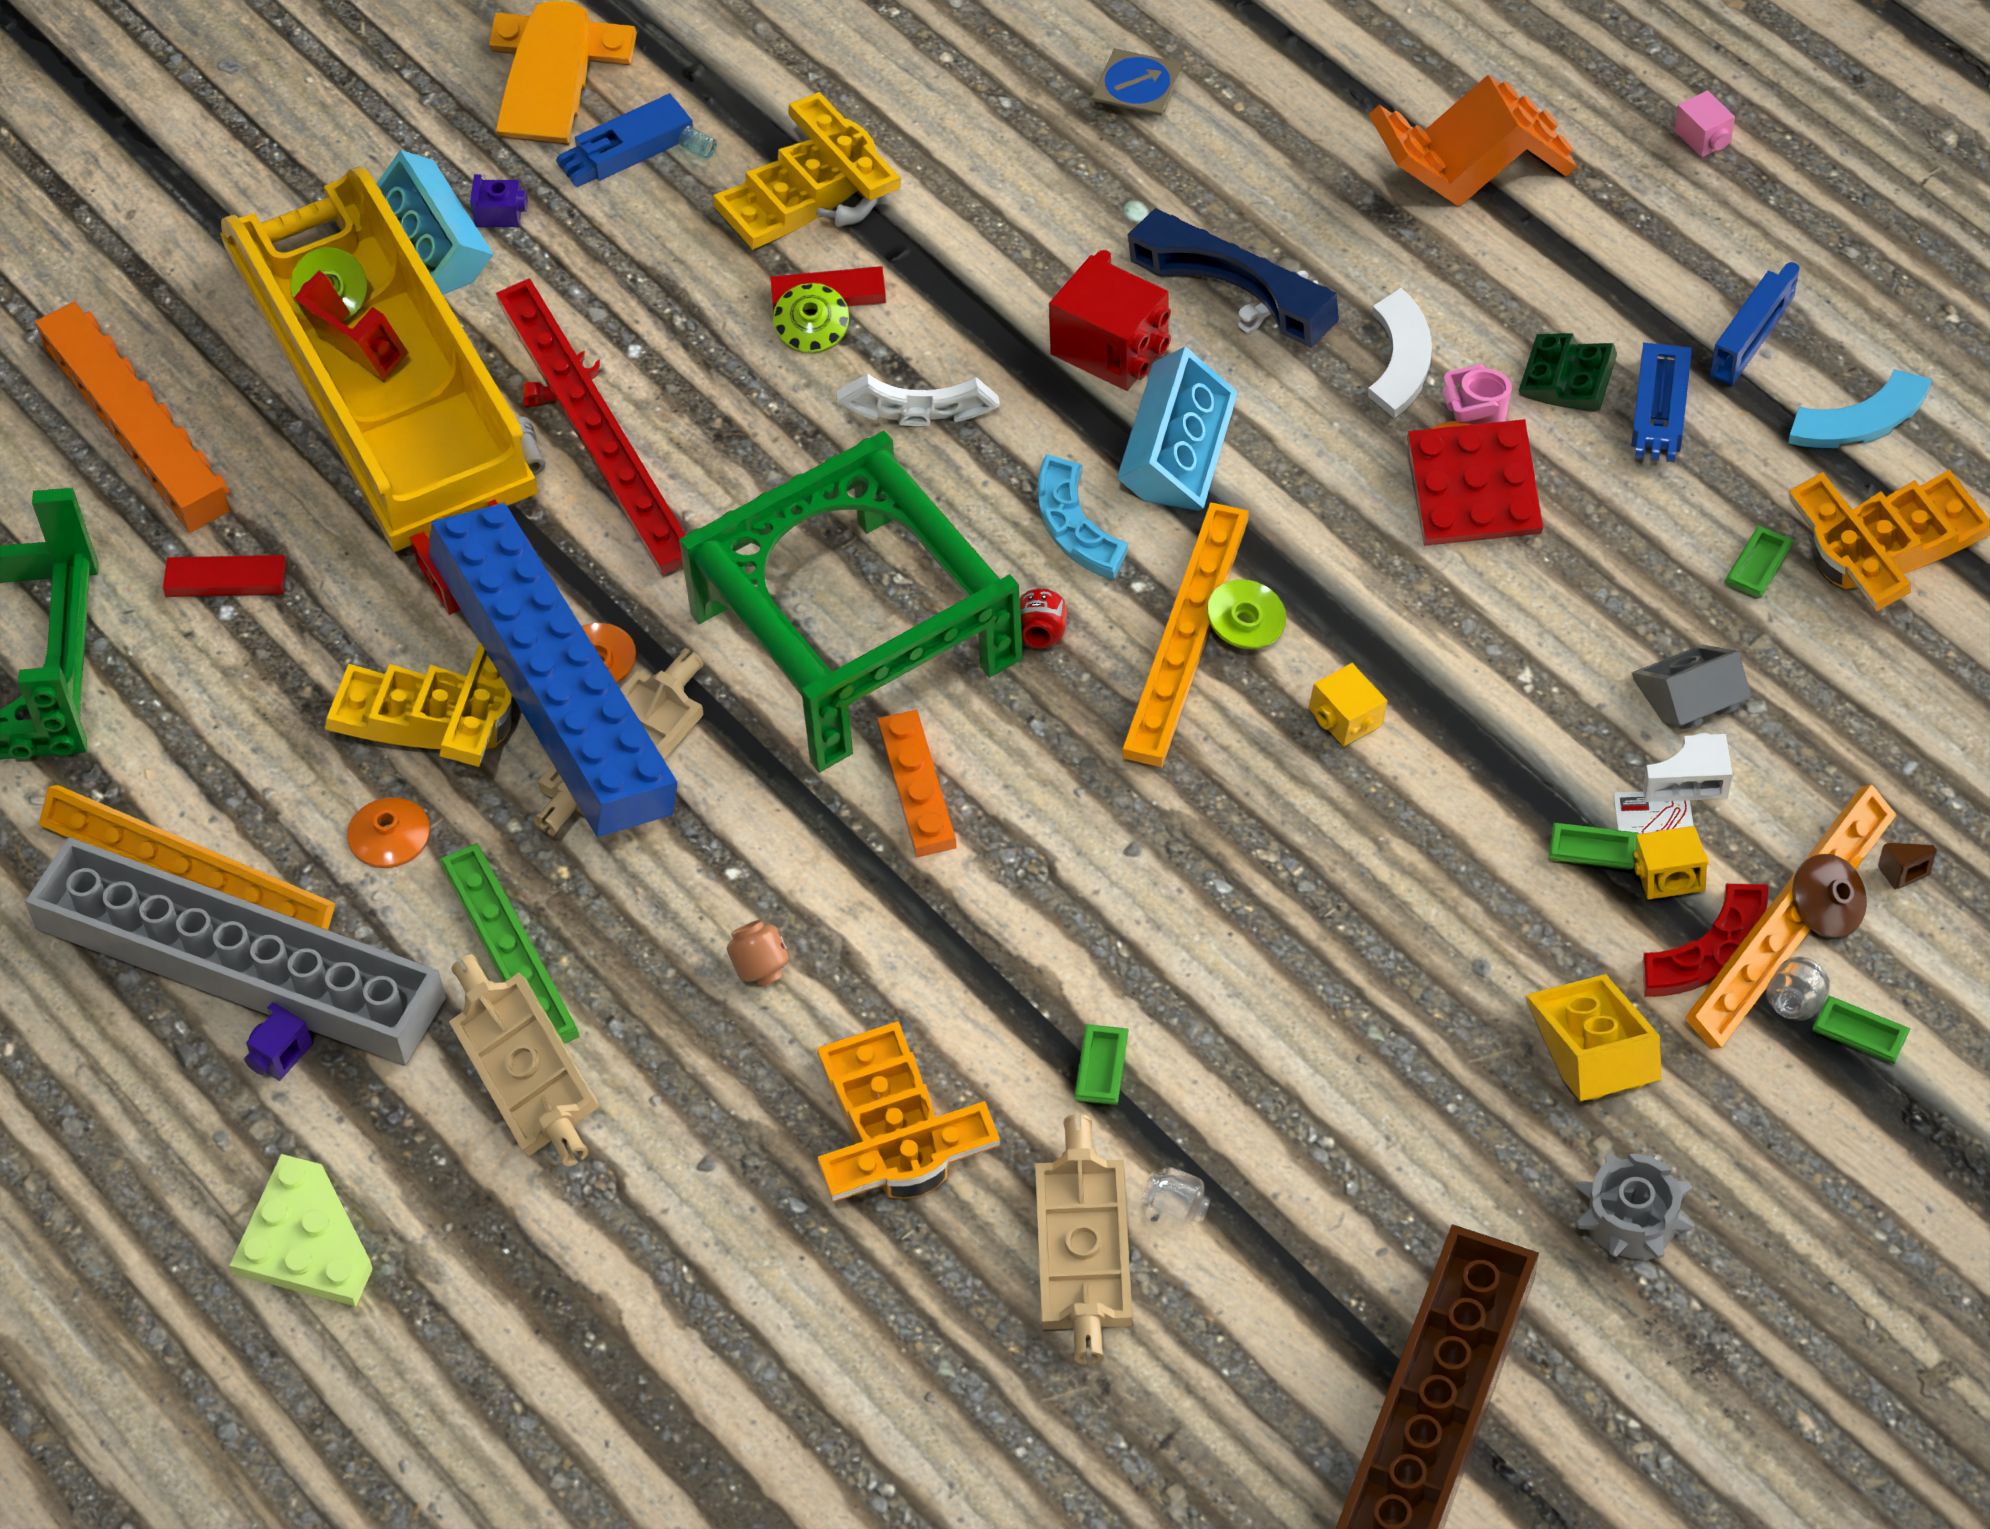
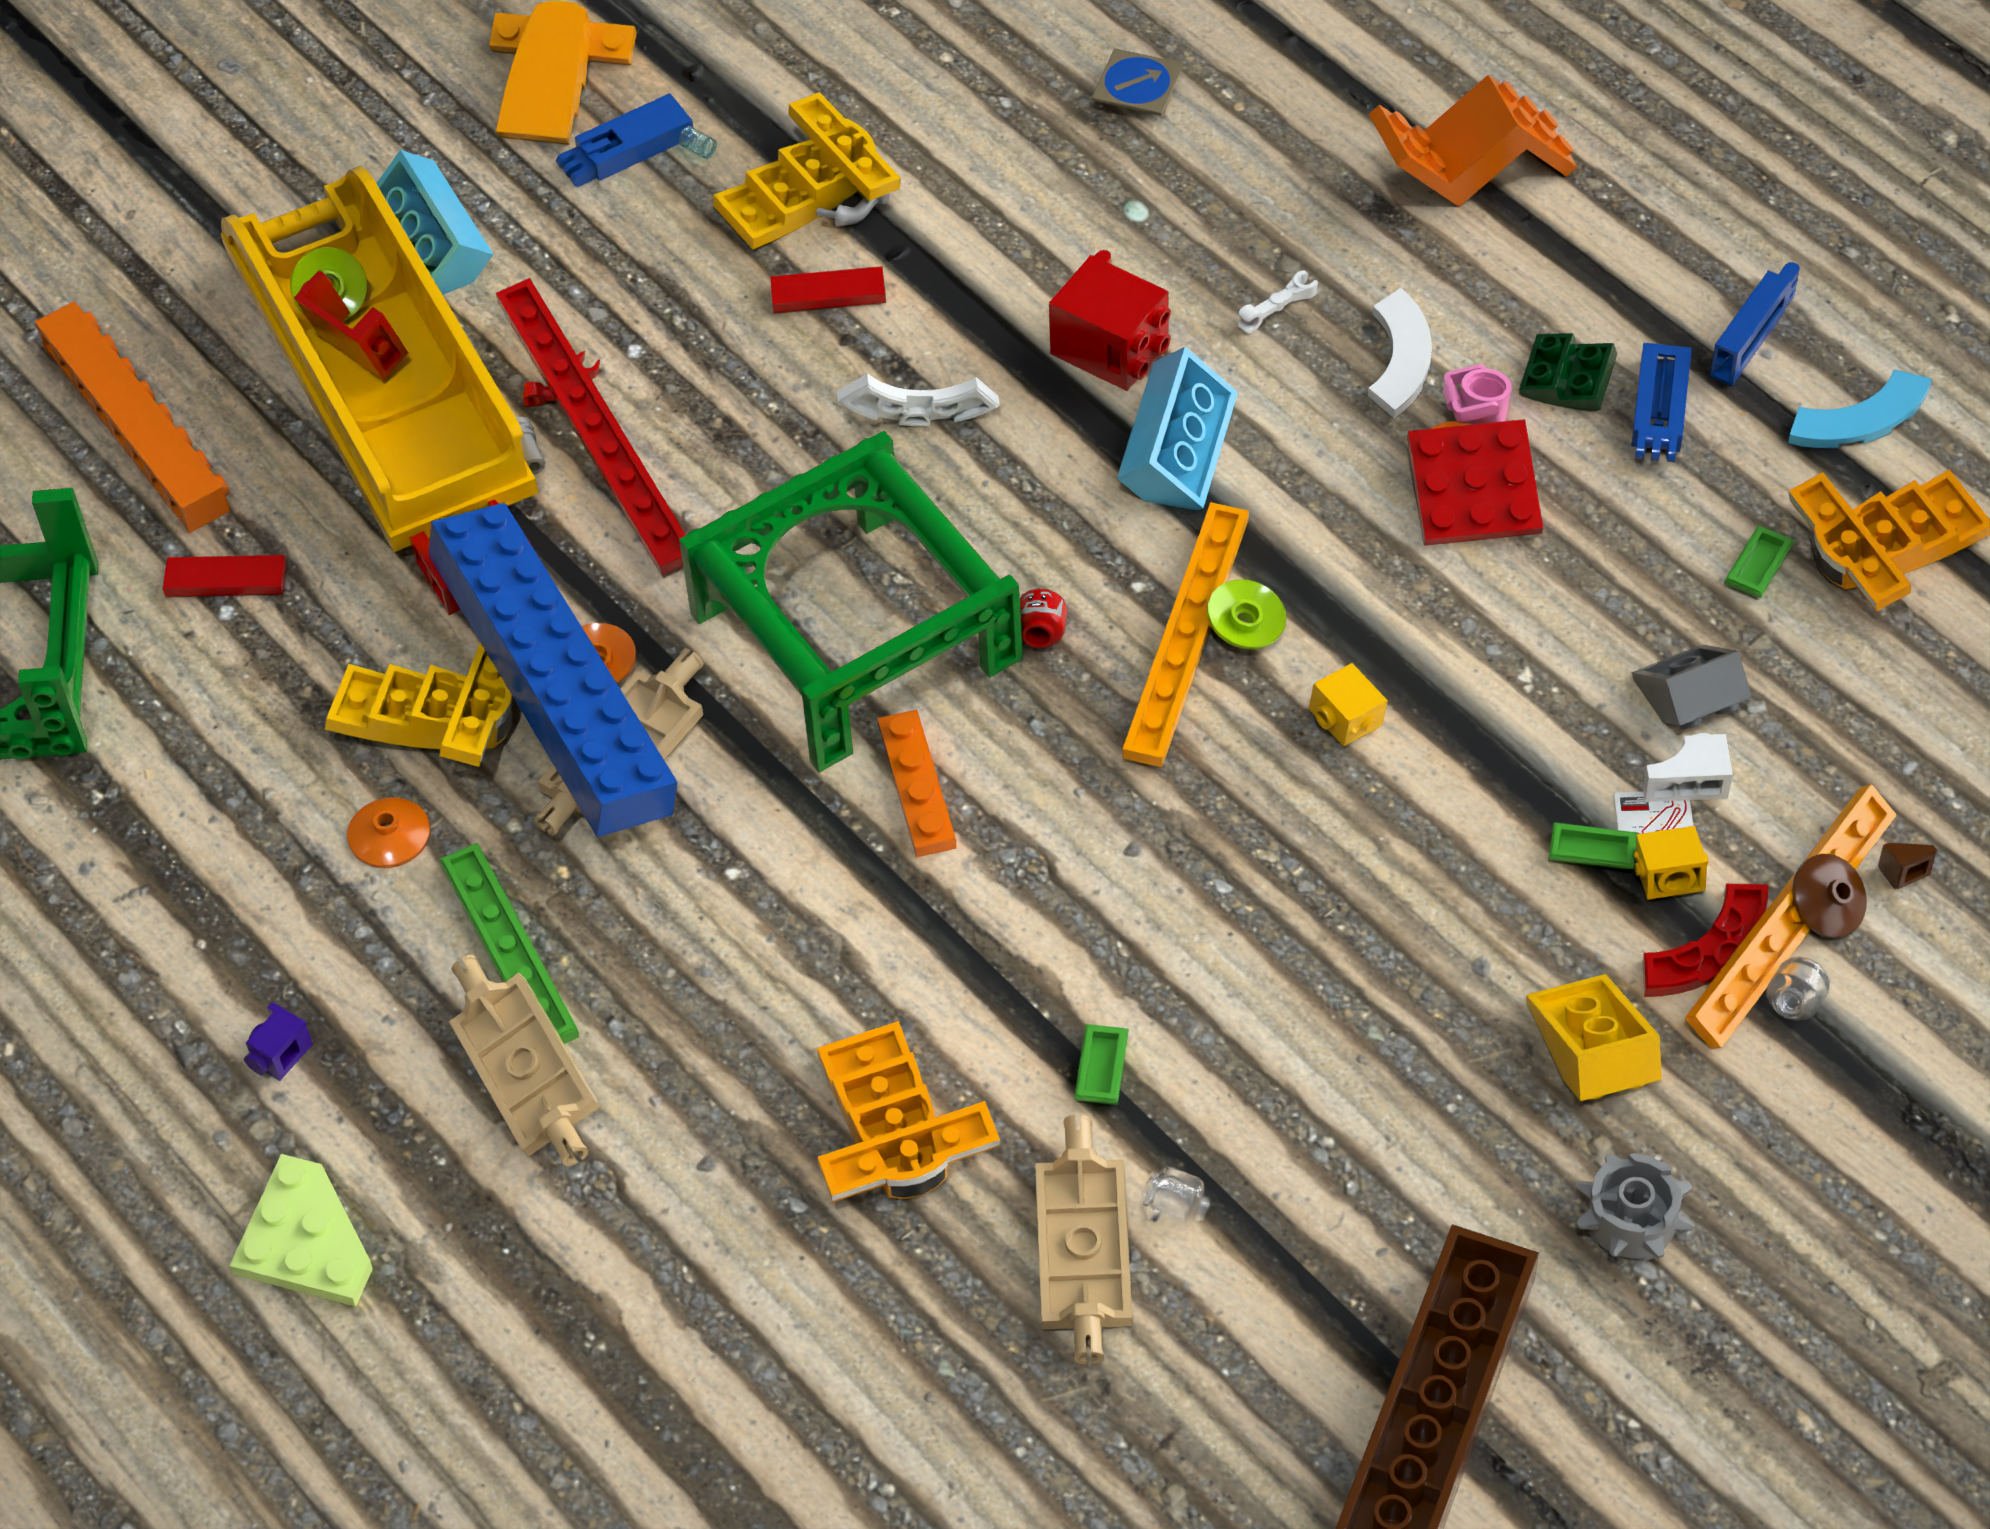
light grey brick [25,837,446,1066] -> none
light orange plate [38,785,336,930] -> none
dark purple brick [470,174,528,227] -> none
nougat head [727,919,790,986] -> none
lime dish [773,283,849,353] -> none
medium azure tile [1038,454,1128,580] -> none
dark blue arch [1127,208,1339,348] -> none
bright pink brick [1674,90,1735,158] -> none
bright green tile [1812,995,1911,1064] -> none

